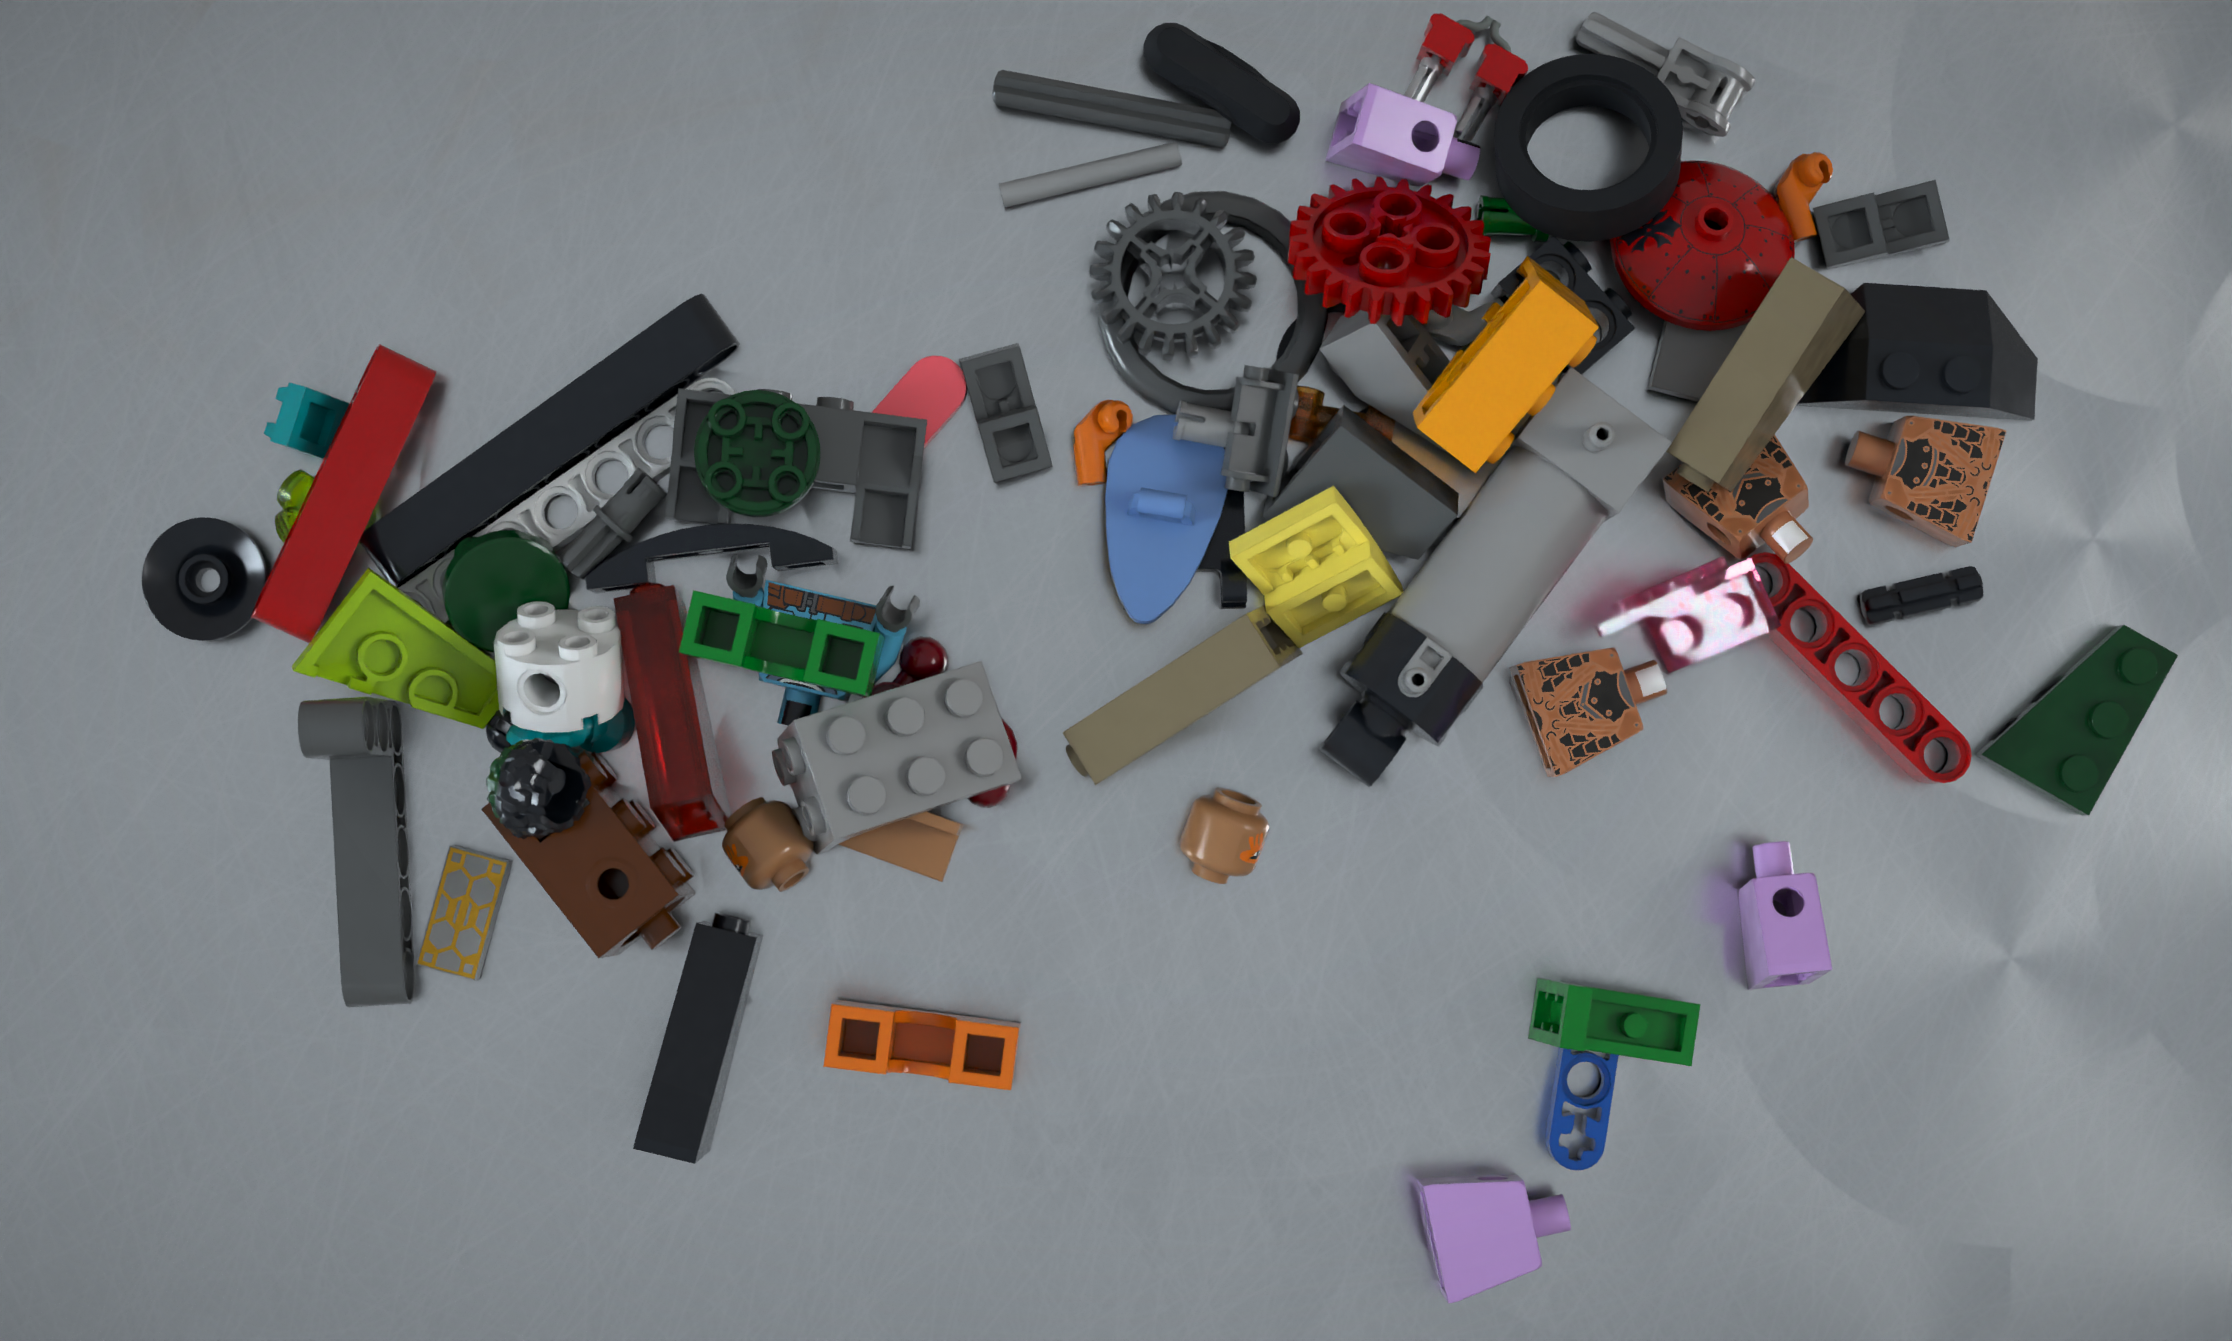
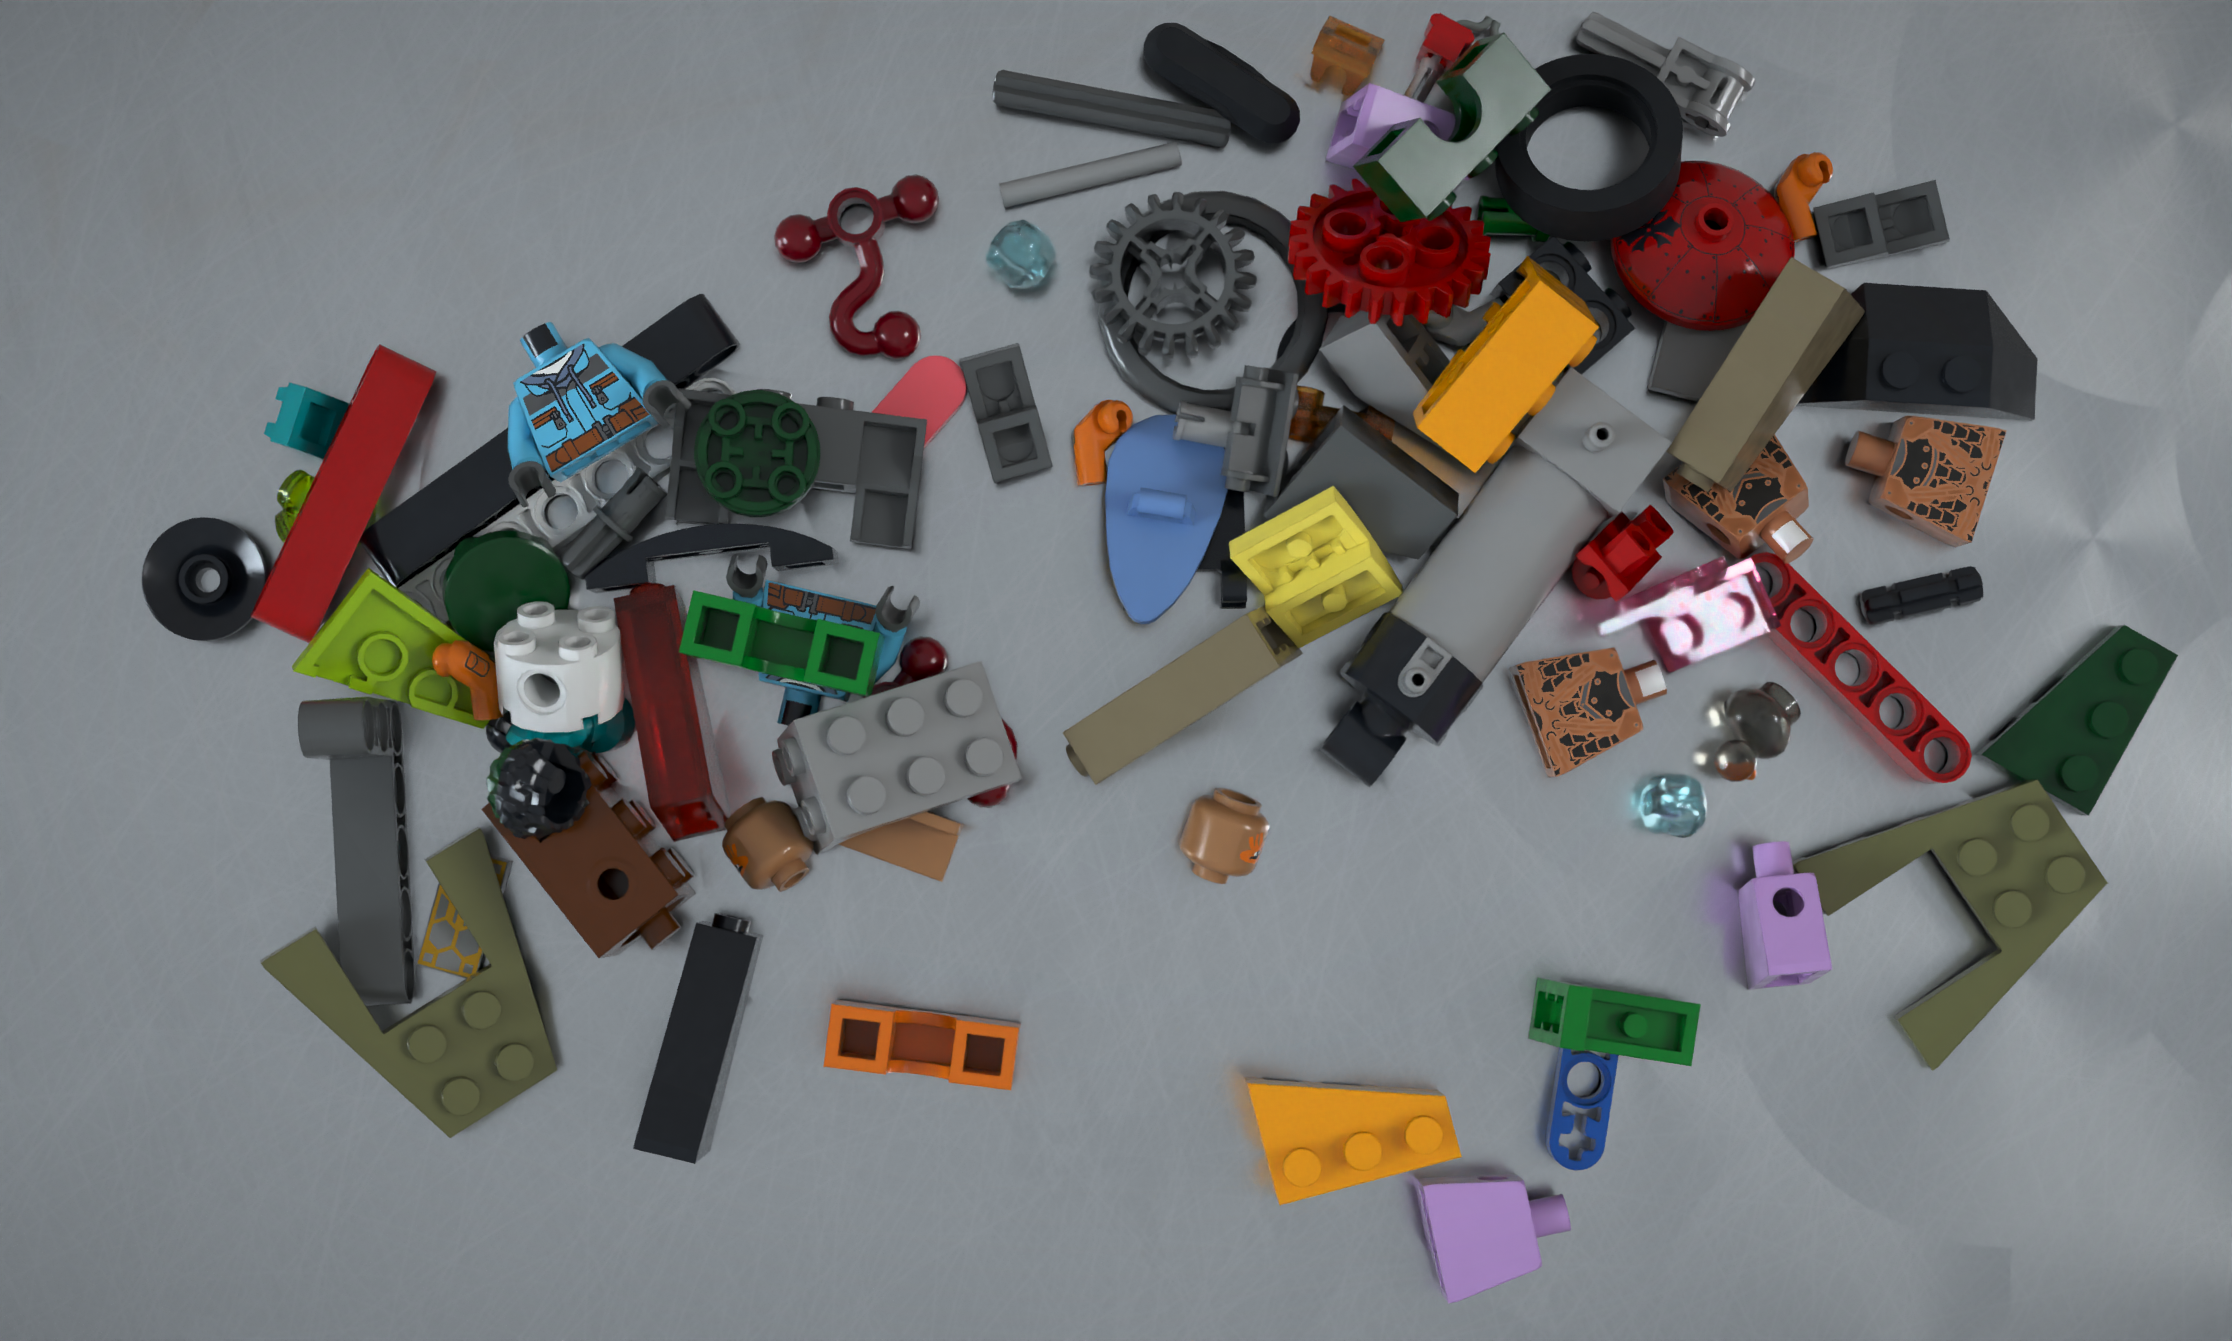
none -> olive wing [260,827,557,1138]
none -> orange arm [432,640,505,720]
none -> torso [507,322,691,507]
none -> dark red piece [774,174,939,359]
none -> clear light blue piece [985,220,1056,289]
none -> light orange wedge [1244,1077,1462,1205]
none -> clear orange tile [1310,15,1385,96]
none -> arch [1353,32,1551,222]
none -> red hips [1572,505,1674,602]
none -> clear light blue piece [1640,773,1707,838]
none -> clear smoke animal [1714,682,1801,782]
none -> olive wing [1792,779,2108,1071]

